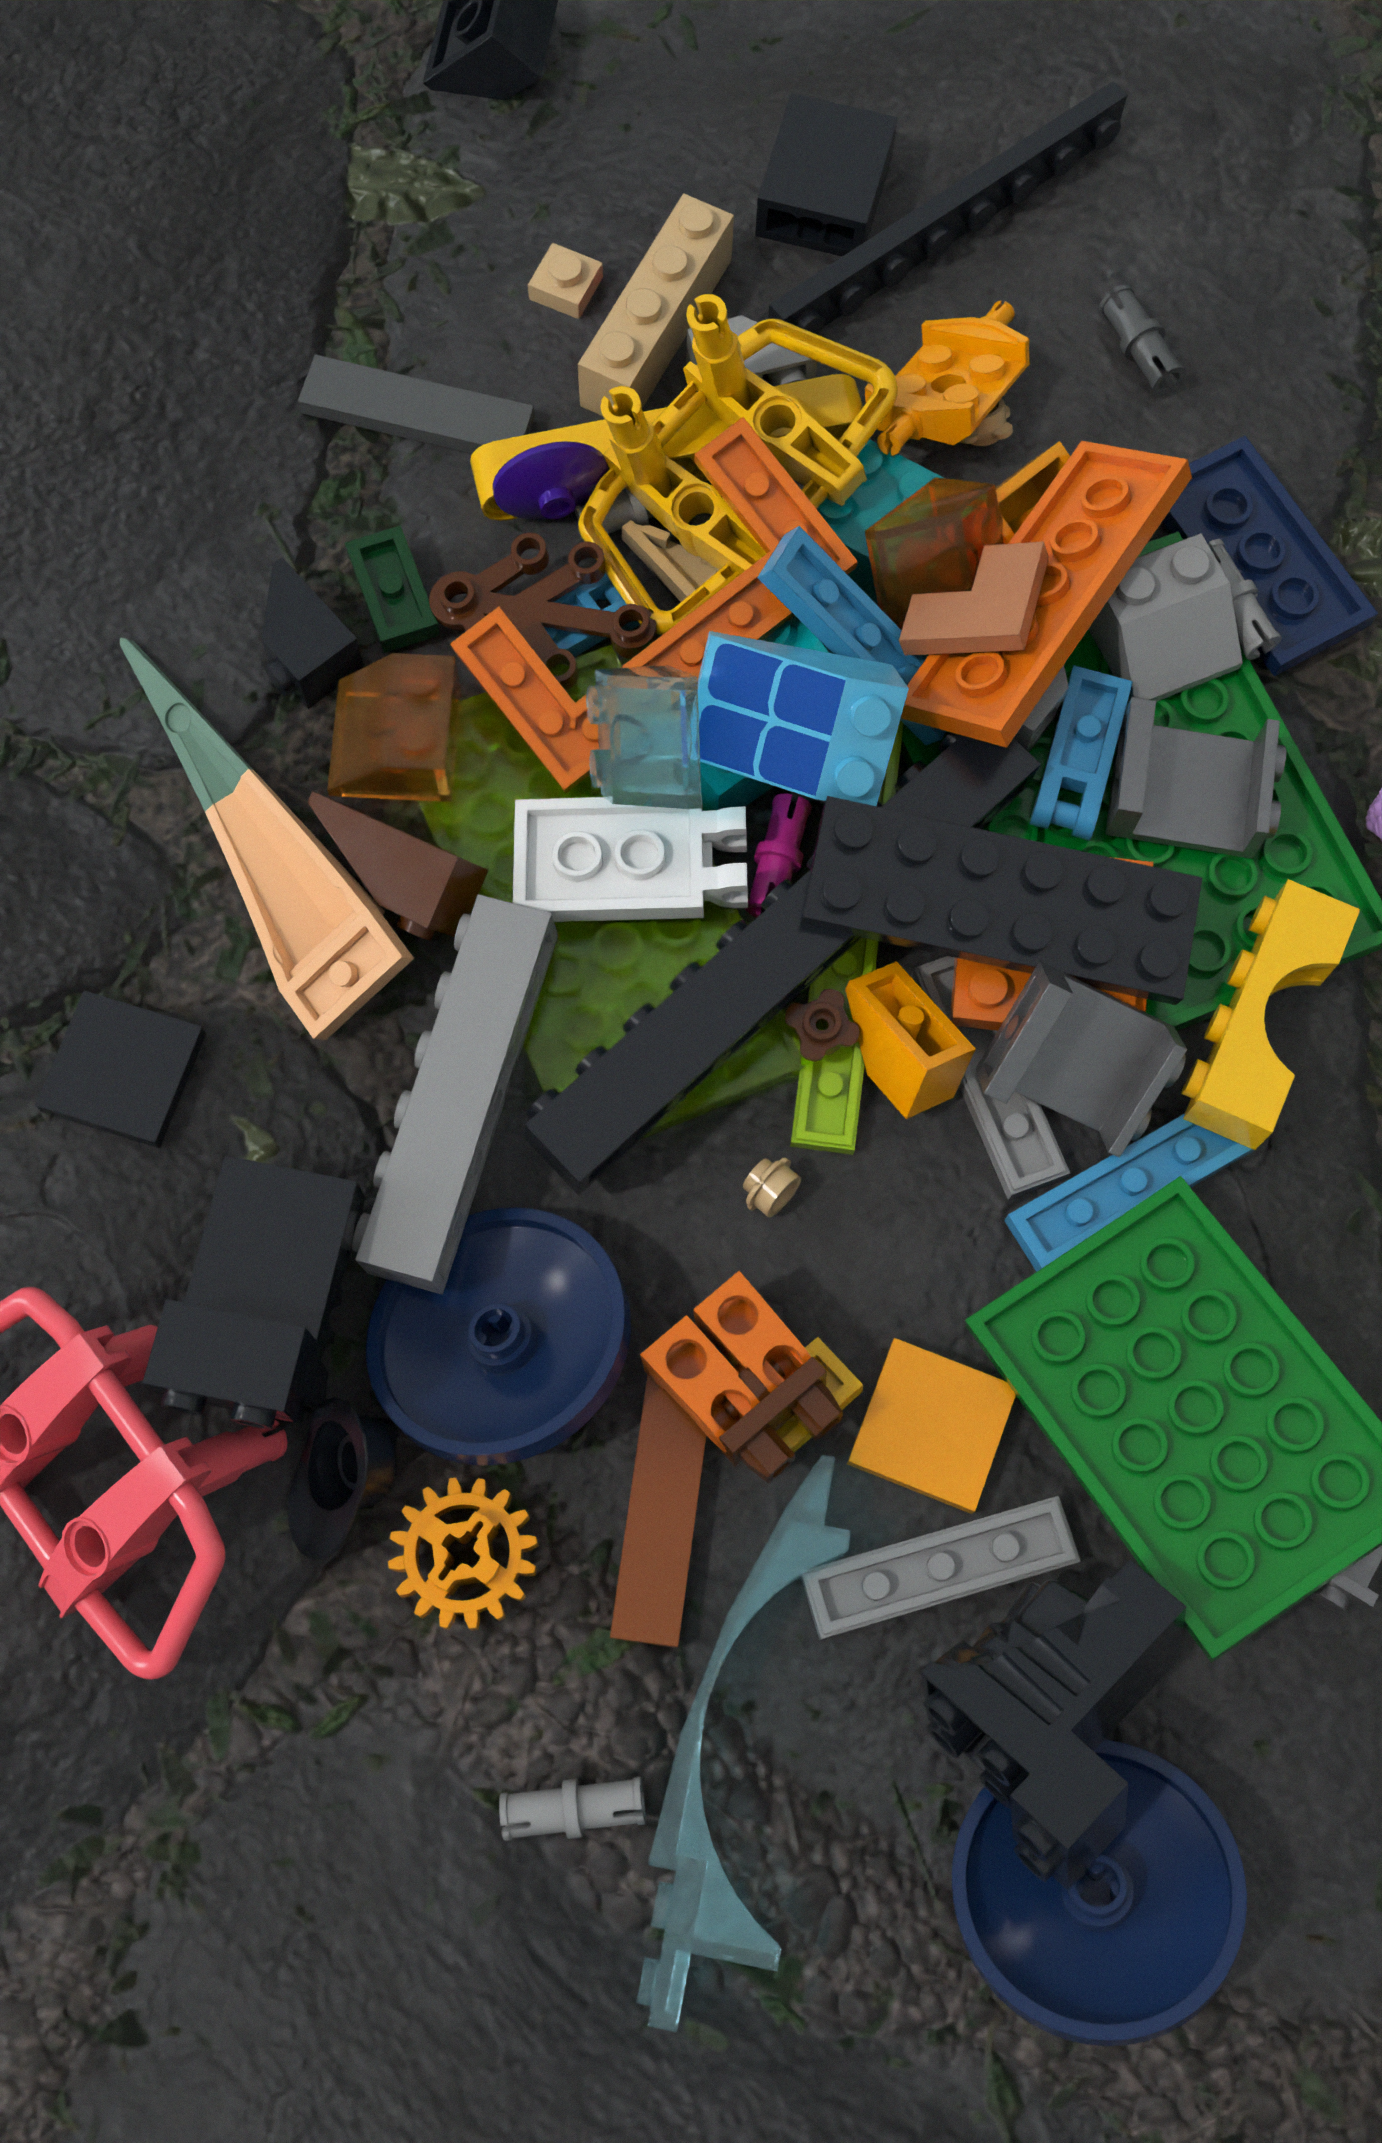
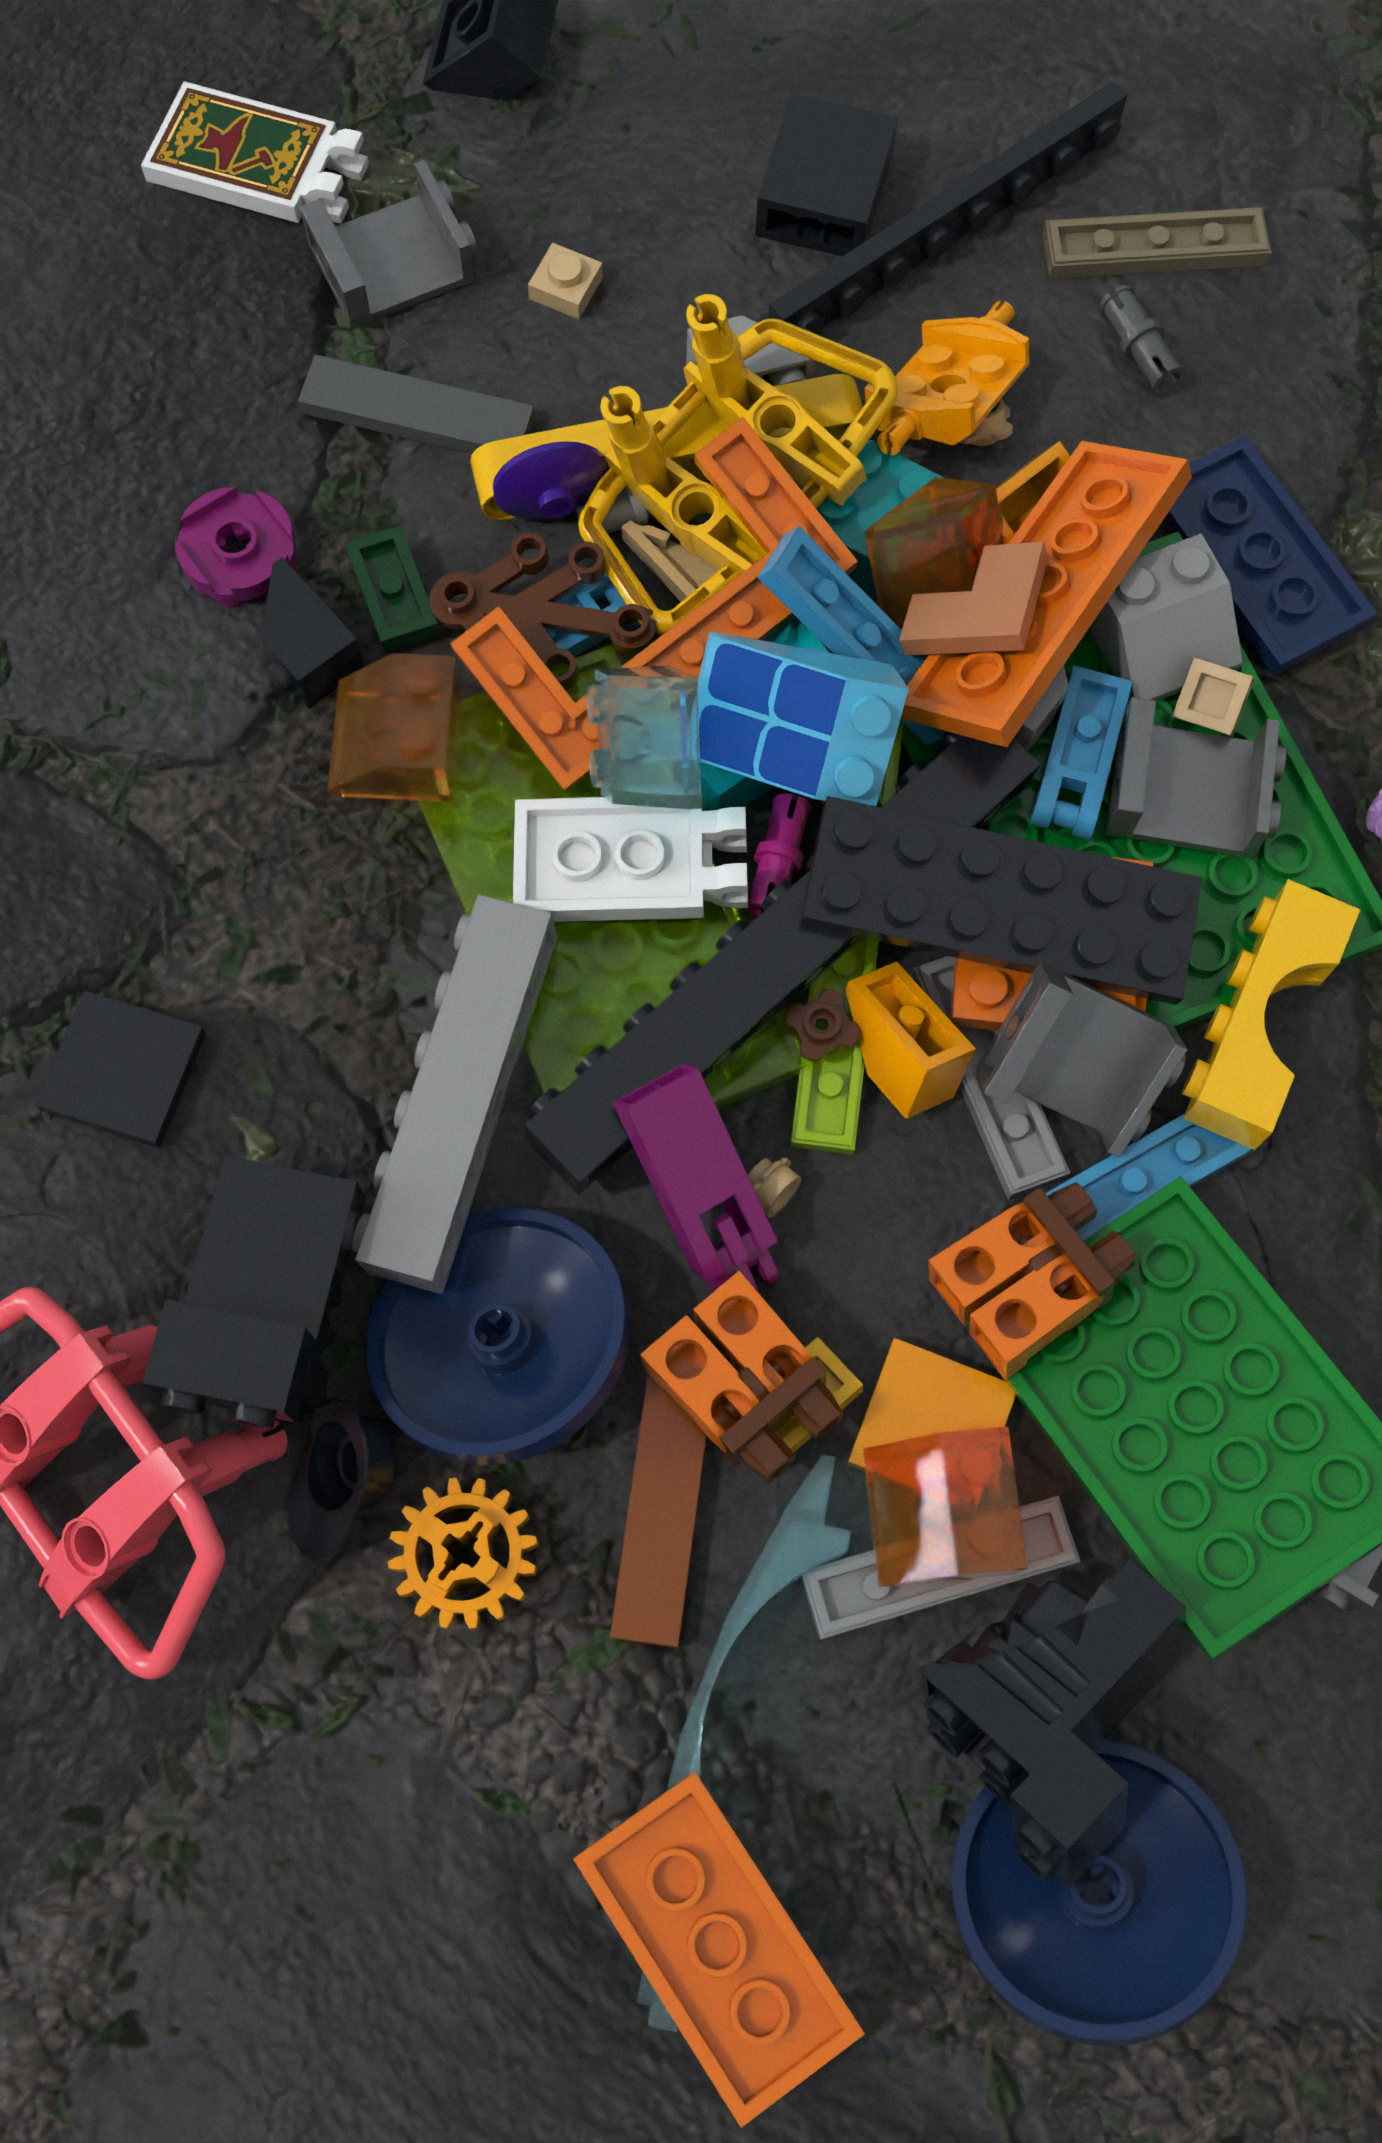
light nougat plate [120,638,414,1040] -> none
reddish brown slope [307,791,489,941] -> none
light grey pin [499,1777,646,1841] -> none
tan brick [578,193,734,416] -> none
light grey pin [1209,539,1282,660] -> none
none -> tile [141,81,369,224]
none -> magenta plate [175,487,297,607]
none -> flat silver panel [300,160,478,329]
none -> orange plate [573,1771,865,2128]
none -> magenta hinge [612,1063,780,1294]
none -> clear orange slope [863,1427,1028,1588]
none -> orange hips [928,1182,1136,1381]
none -> dark tan tile [1042,207,1272,279]
none -> tan plate [1172,657,1255,737]

